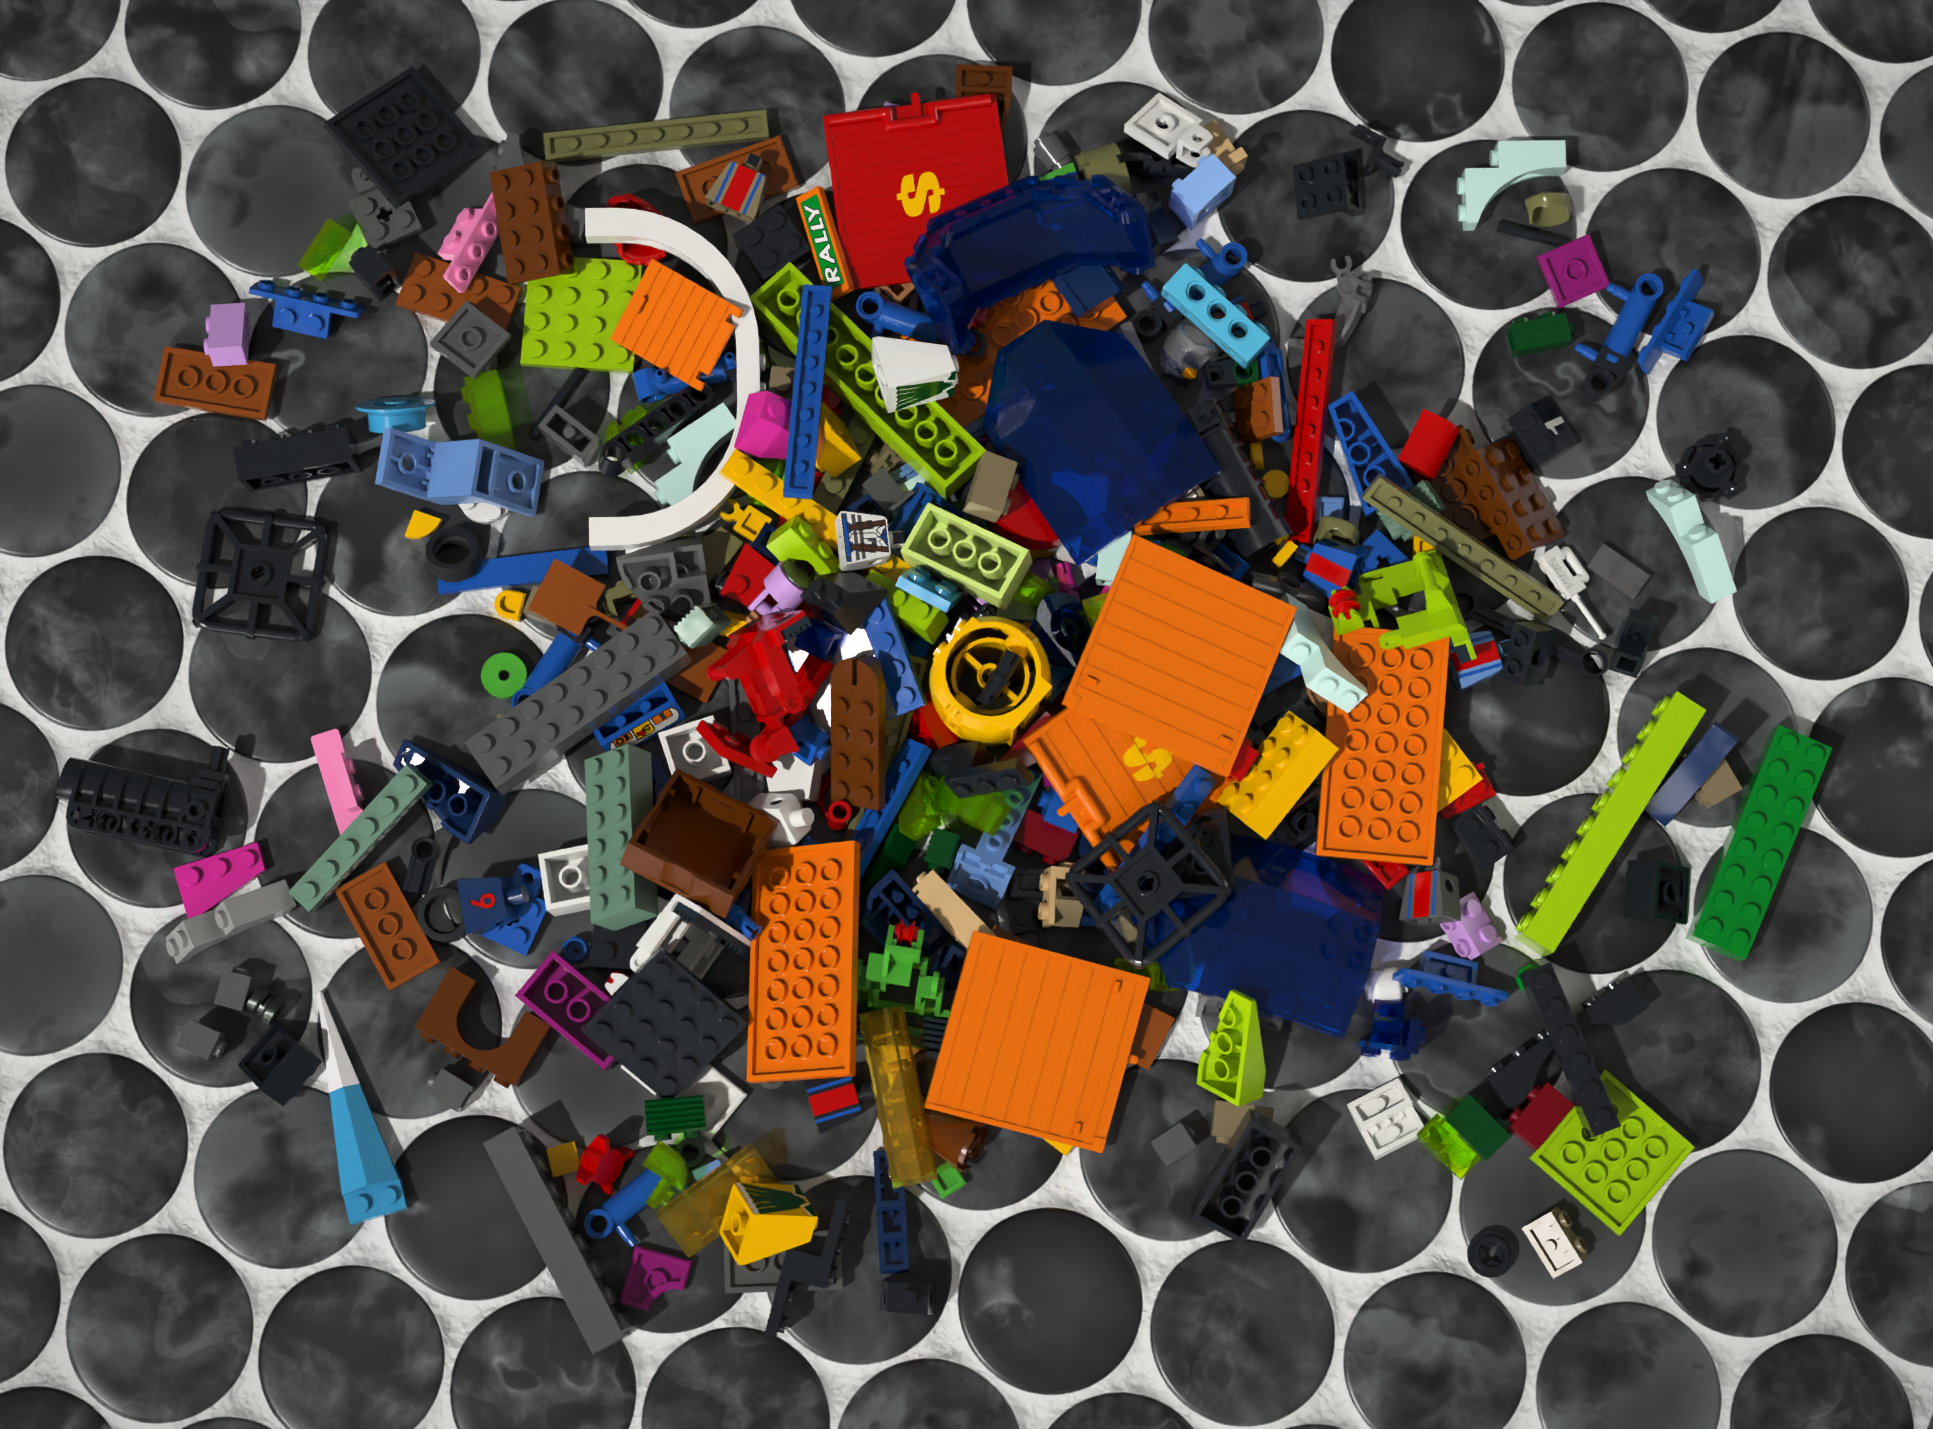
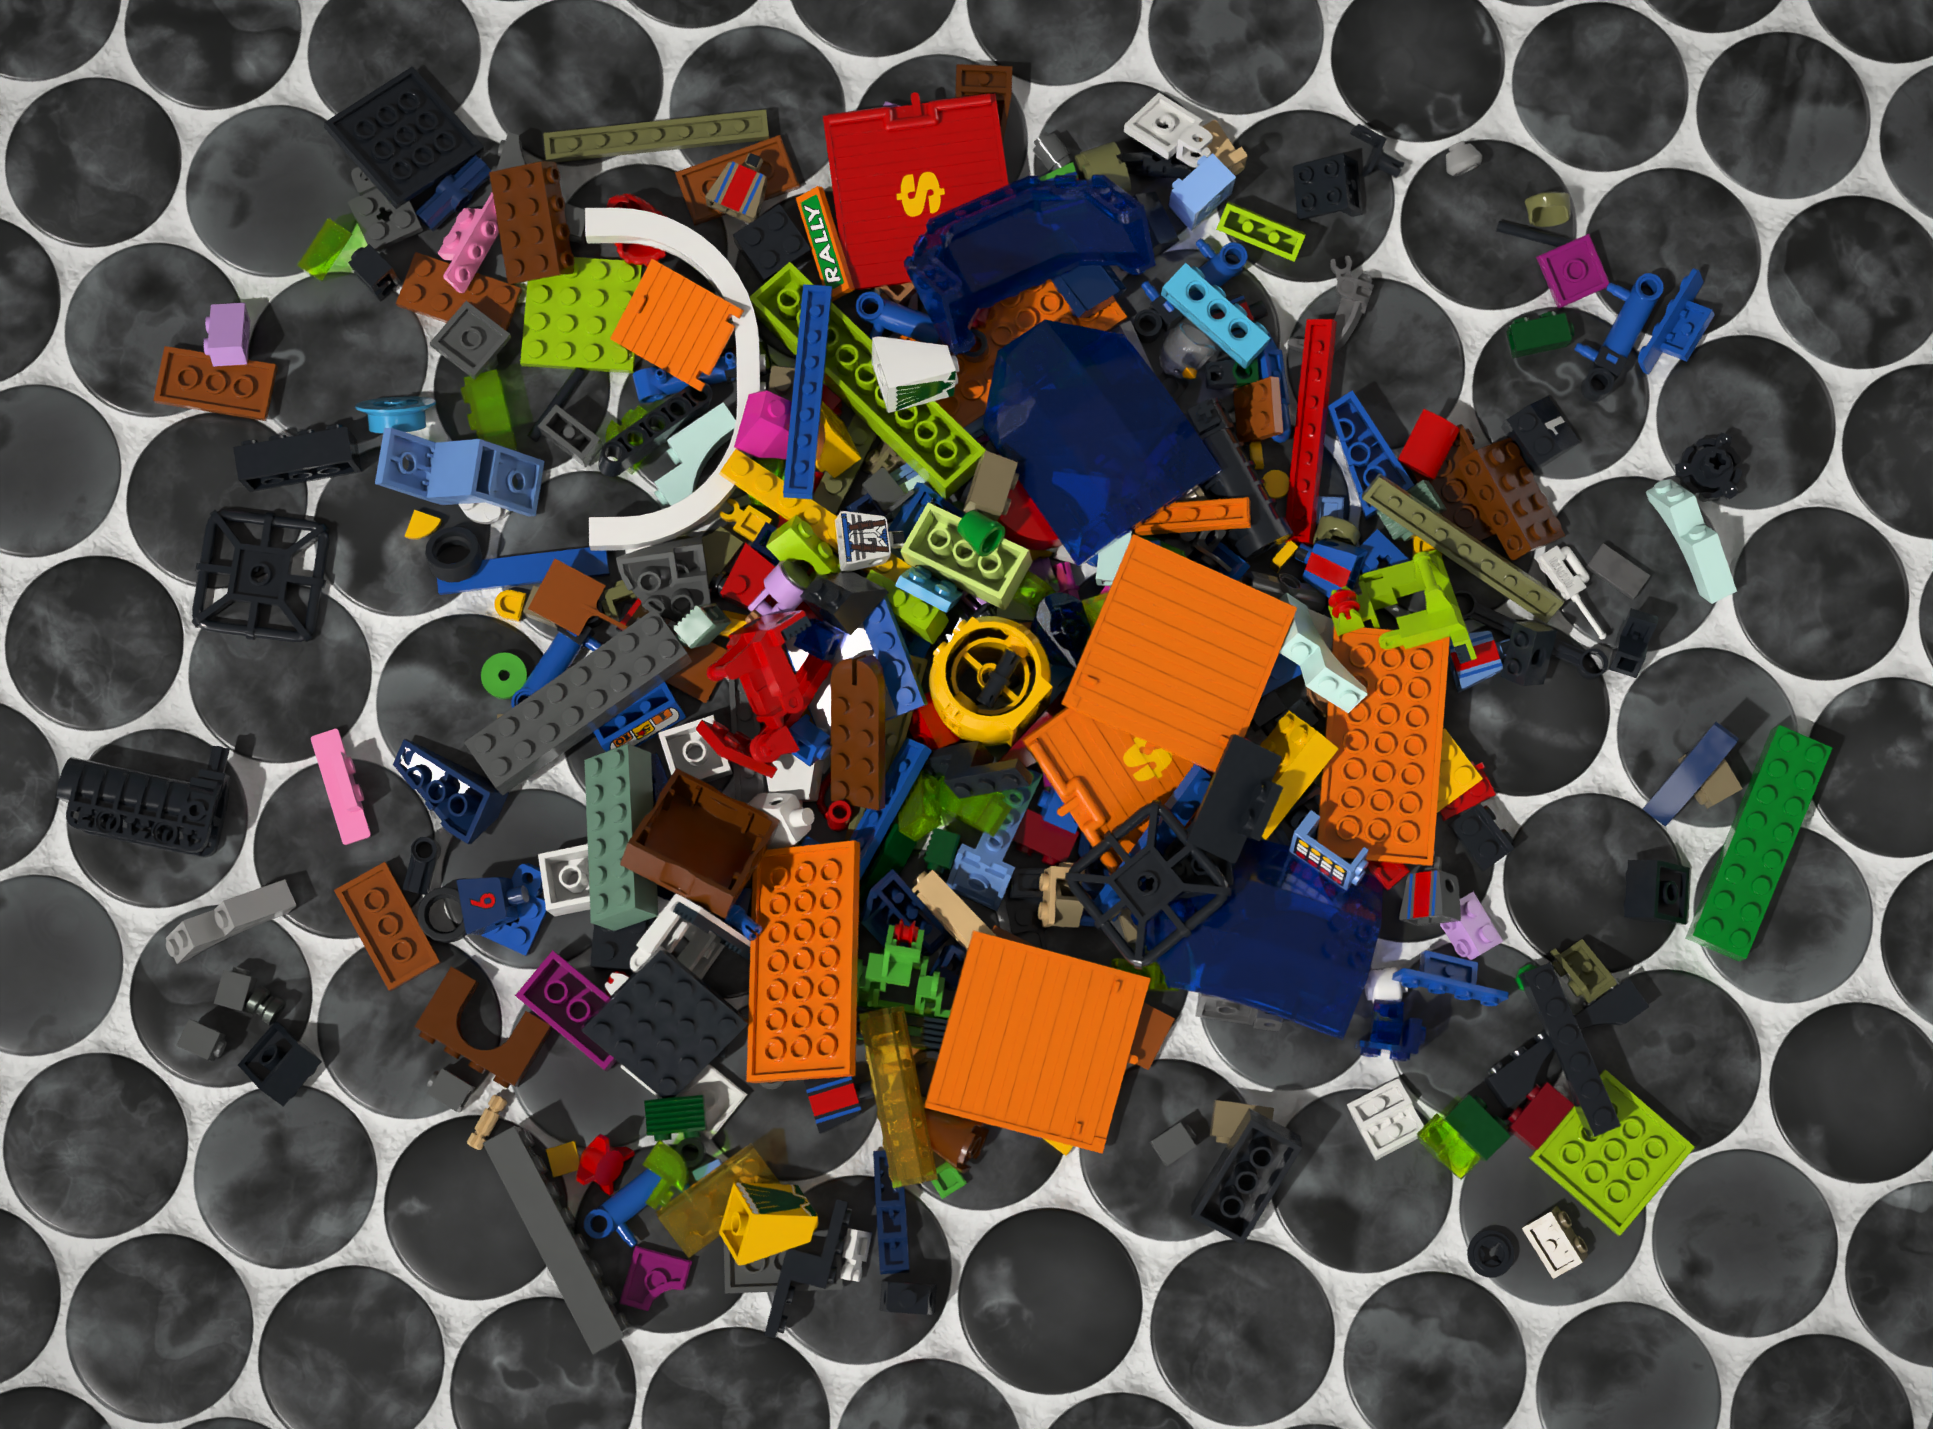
dark pink wing [173,842,267,919] -> none
blue bracket [249,280,365,339] -> none
sand green brick [288,764,434,912] -> none
dark azure plate [317,991,409,1225] -> none
blue plate [562,936,591,964] -> none
lime wedge [1197,989,1266,1107] -> none
light aqua arch [1457,140,1566,231] -> none
lime brick [1515,691,1706,957] -> none
none -> dark blue piece [415,155,492,231]
none -> tan axle [467,1094,507,1150]
none -> white plate [841,1228,872,1282]
none -> green piece [957,510,1005,557]
none -> black bracket [1185,734,1283,863]
none -> lime brick [1216,201,1306,262]
none -> medium blue panel [1289,810,1369,891]
none -> light grey cone [1446,141,1483,177]
none -> olive bracket [1550,939,1617,1004]

